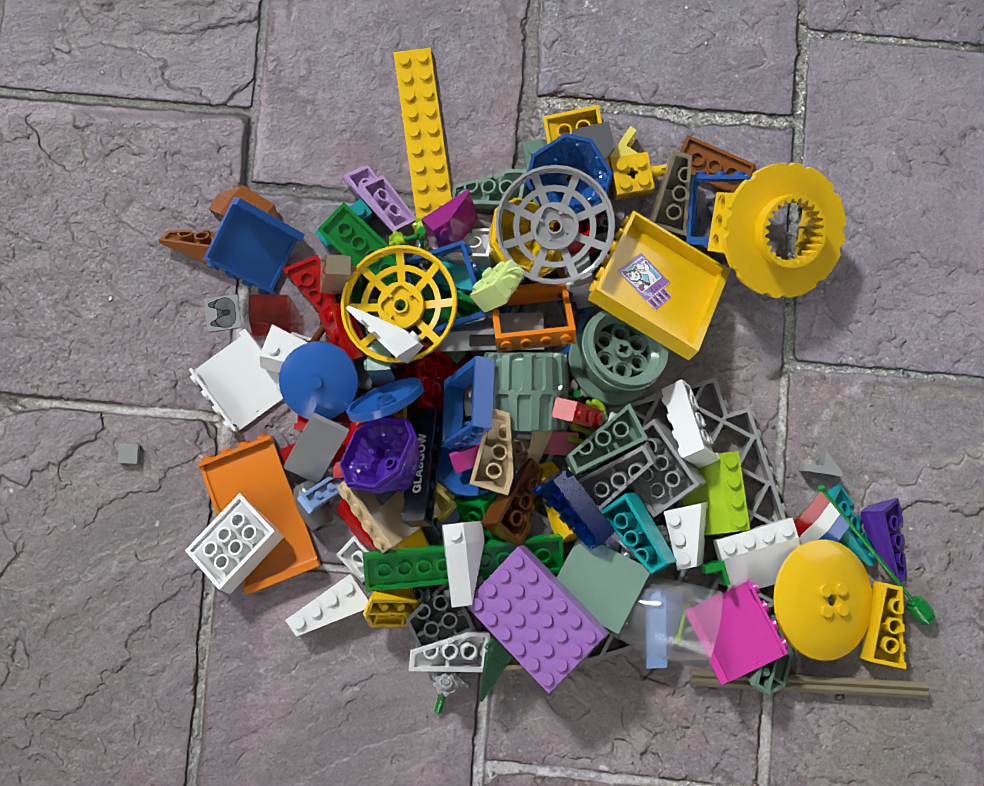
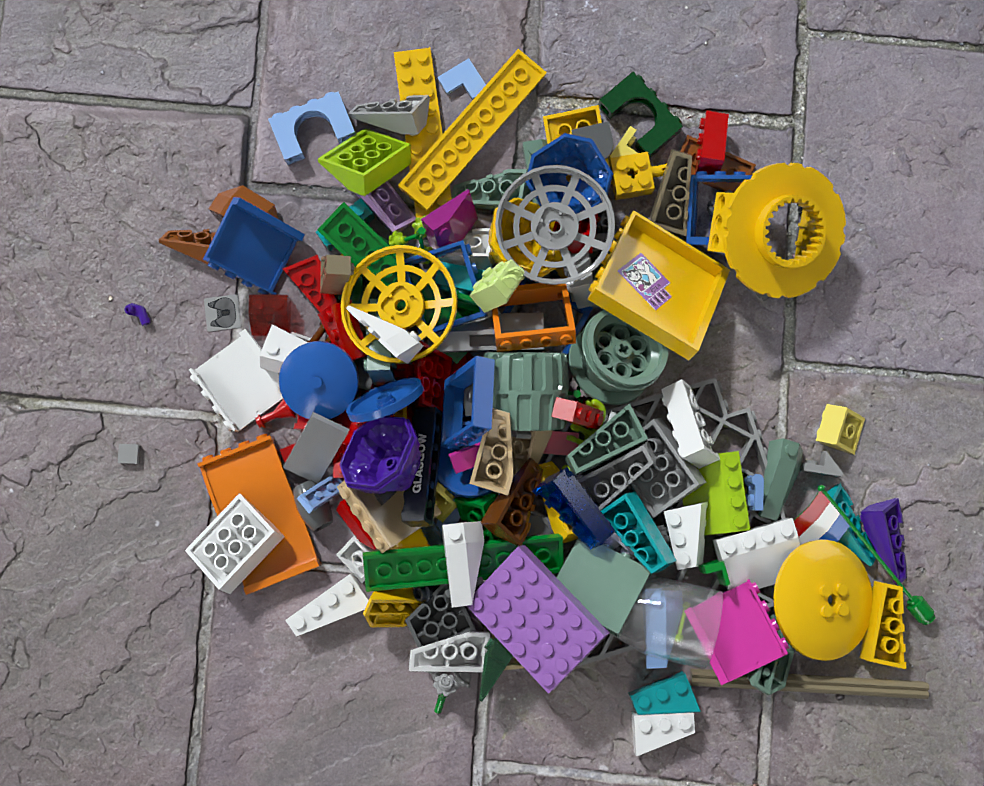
none -> dark purple arm [124,303,151,326]
none -> red piece [255,399,296,428]
none -> light blue arch [268,92,355,165]
none -> lime slope [318,128,411,196]
none -> light grey wedge [348,95,430,136]
none -> yellow plate [398,49,547,211]
none -> light blue tile [437,58,486,100]
none -> dark green arch [598,71,683,159]
none -> teal wedge [628,671,701,715]
none -> white wedge [631,712,695,756]
none -> red wedge [694,111,729,183]
none -> medium blue plate [744,474,764,511]
none -> sand green wedge [758,438,803,521]
none -> light yellow slope [816,404,865,455]

